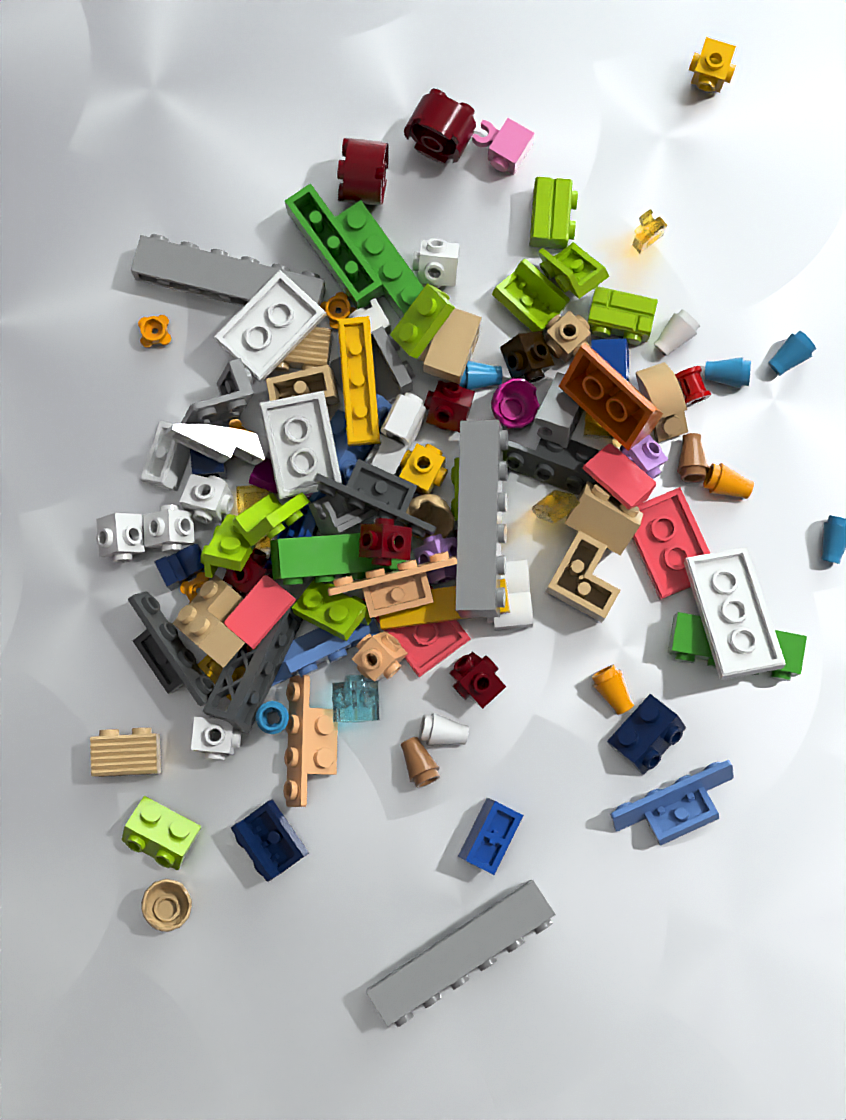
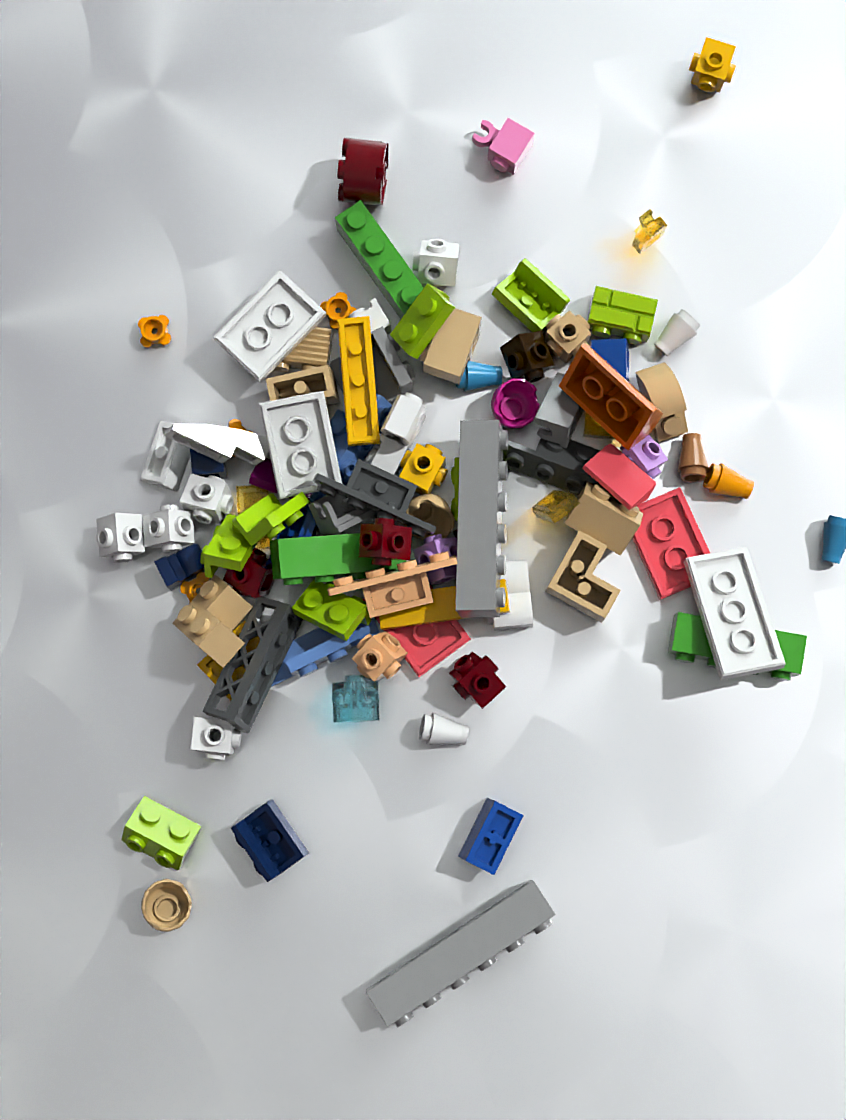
tan brick [90,728,161,777] -> none
dark grey bracket [128,591,214,706] -> none
light grey brick [131,234,326,306] -> none
light grey bracket [181,358,254,425] -> none
coral slope [224,575,296,649] -> none
dark azure cone [256,701,289,734] -> none
light nougat bracket [283,675,338,807] -> none
bright green brick [285,183,384,309] -> none
medium nougat cone [400,737,440,788] -> none
dark red brick [404,88,476,163] -> none
dark red brick [424,380,475,433] -> none
lime brick [529,177,578,249] -> none
lime bracket [538,242,610,299] -> none
light orange cone [592,664,634,715] -> none
dark blue bracket [607,694,686,775] -> none
medium blue bracket [610,760,734,846] -> none
red bush [675,366,711,406] -> none
dark azure cone [705,357,751,389] -> none
dark azure cone [768,330,817,376] -> none

